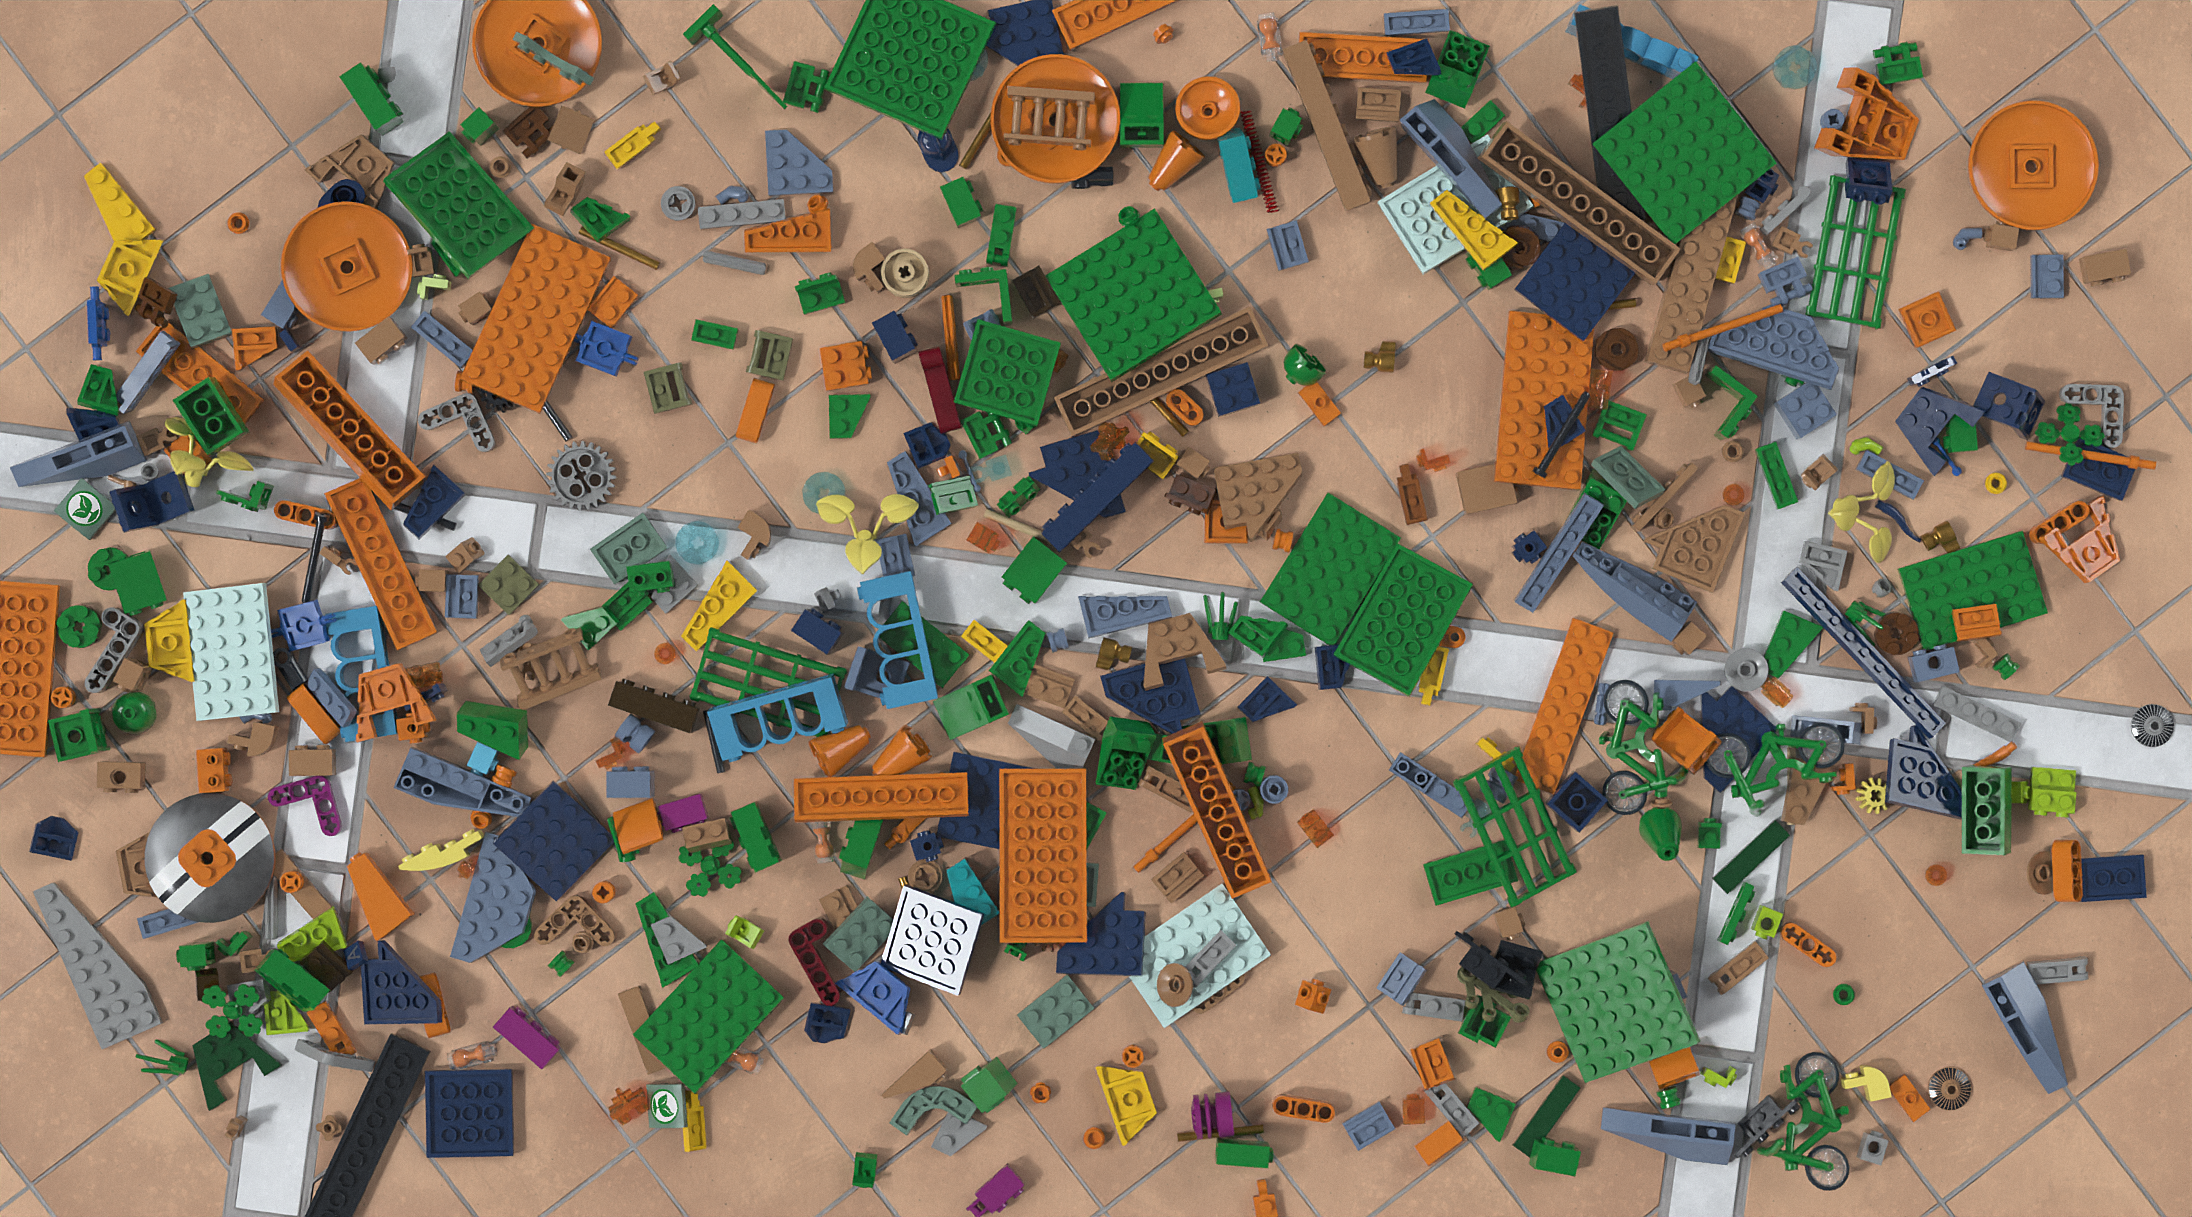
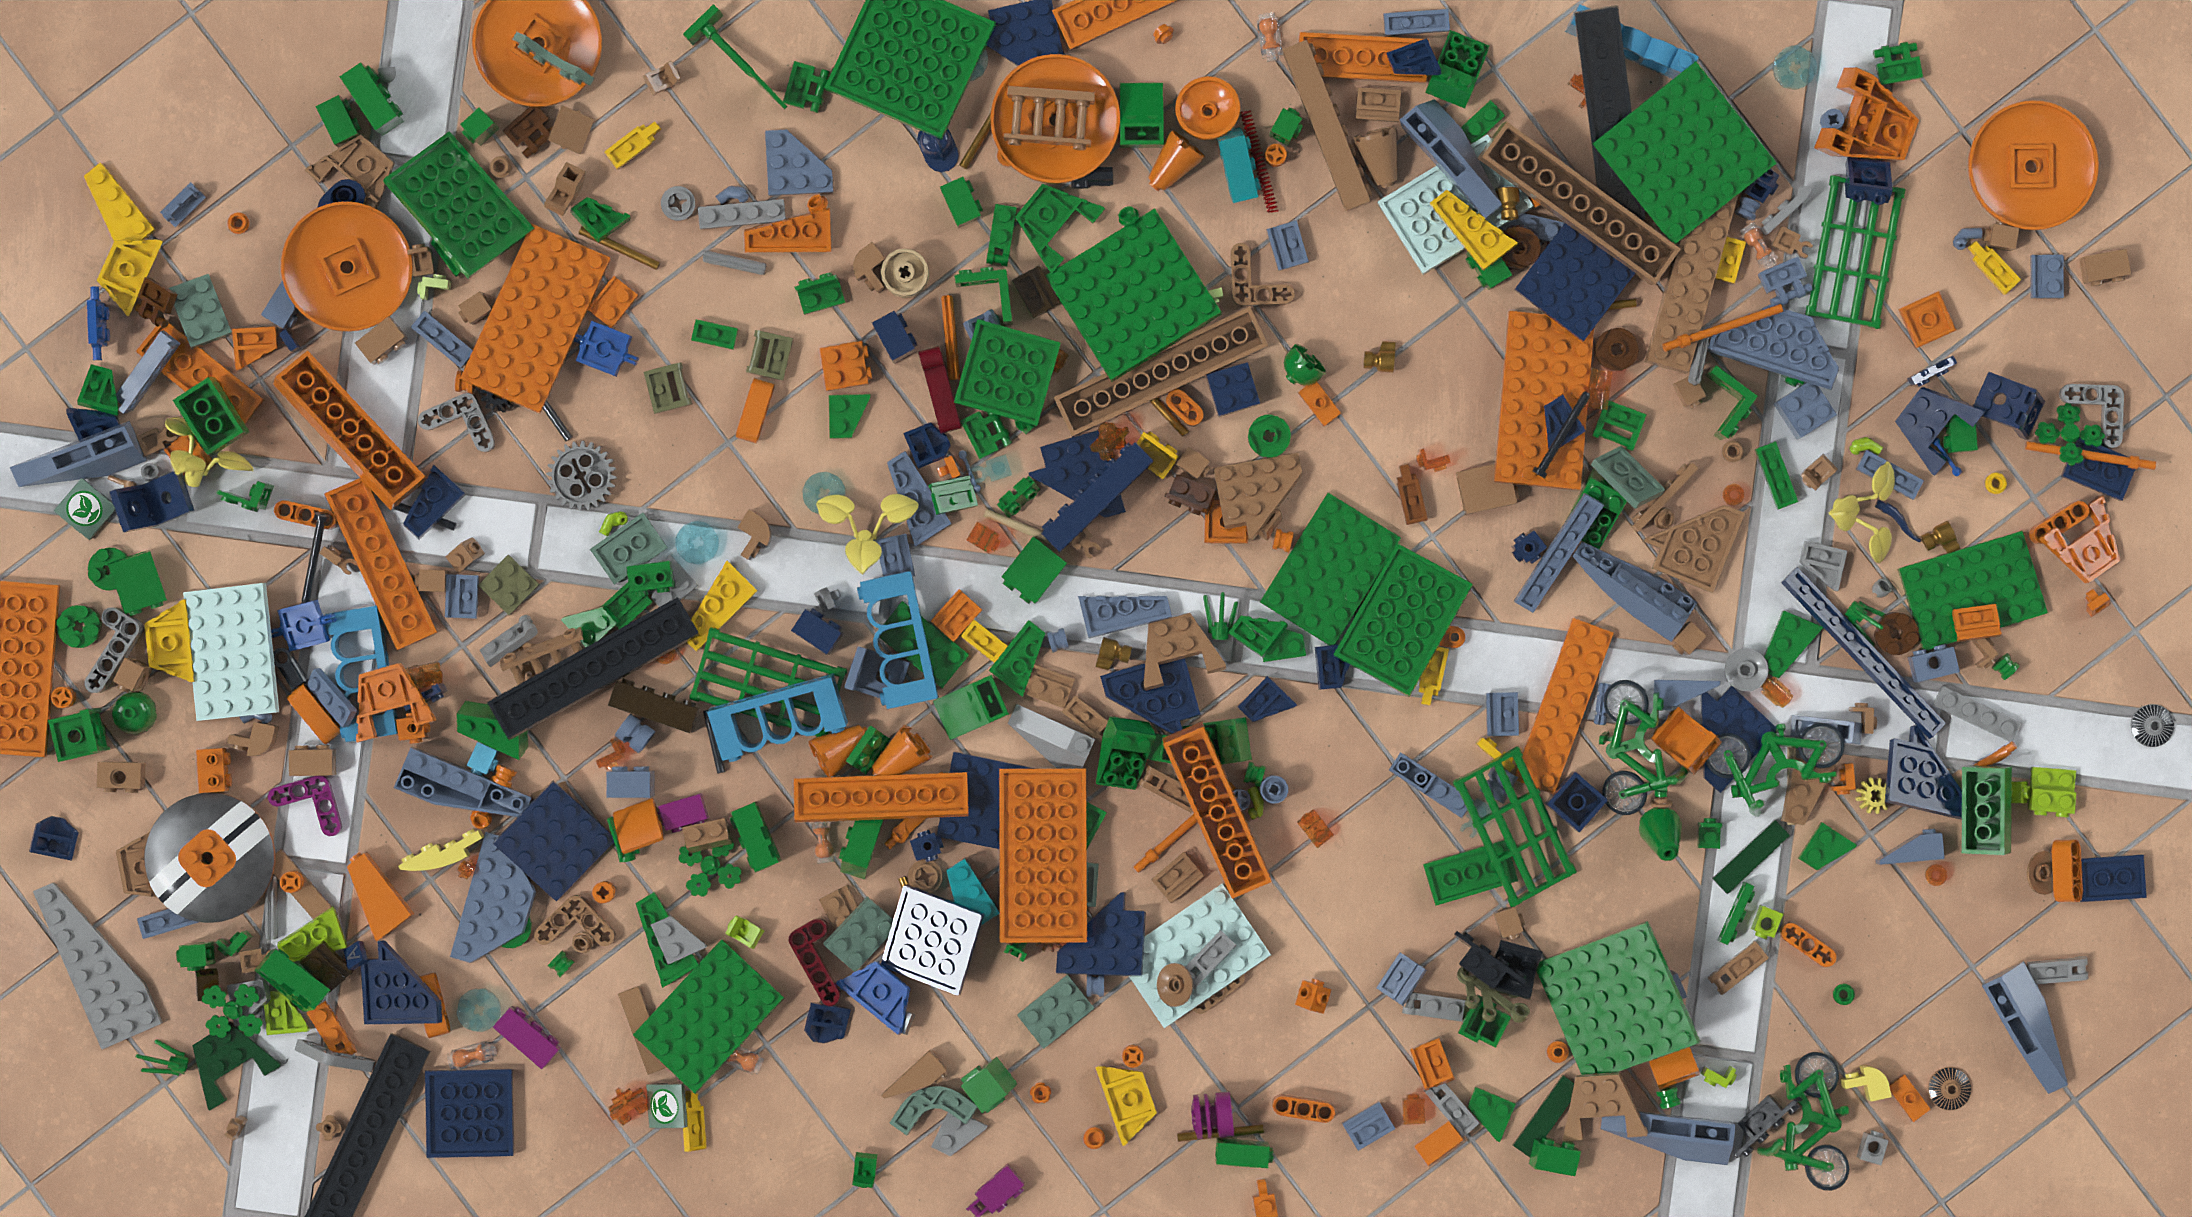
none -> sand blue hinge [160,182,206,228]
none -> green brick [315,95,362,147]
none -> clear light blue plate [457,988,501,1032]
none -> black plate [487,597,699,741]
none -> lime arm [599,511,628,536]
none -> green plate [846,725,890,775]
none -> orange plate [931,589,982,642]
none -> green wing [1015,184,1105,274]
none -> sand blue wheel [1087,975,1104,997]
none -> medium nougat beam [1231,243,1295,306]
none -> green plate [1248,414,1291,458]
none -> sand blue plate [1486,692,1519,736]
none -> medium nougat wing [1563,1072,1648,1141]
none -> green wing [1798,822,1857,870]
none -> sand blue slope [1875,829,1945,865]
none -> yellow hinge [1968,241,2021,295]
none -> orange tile [2085,589,2110,617]

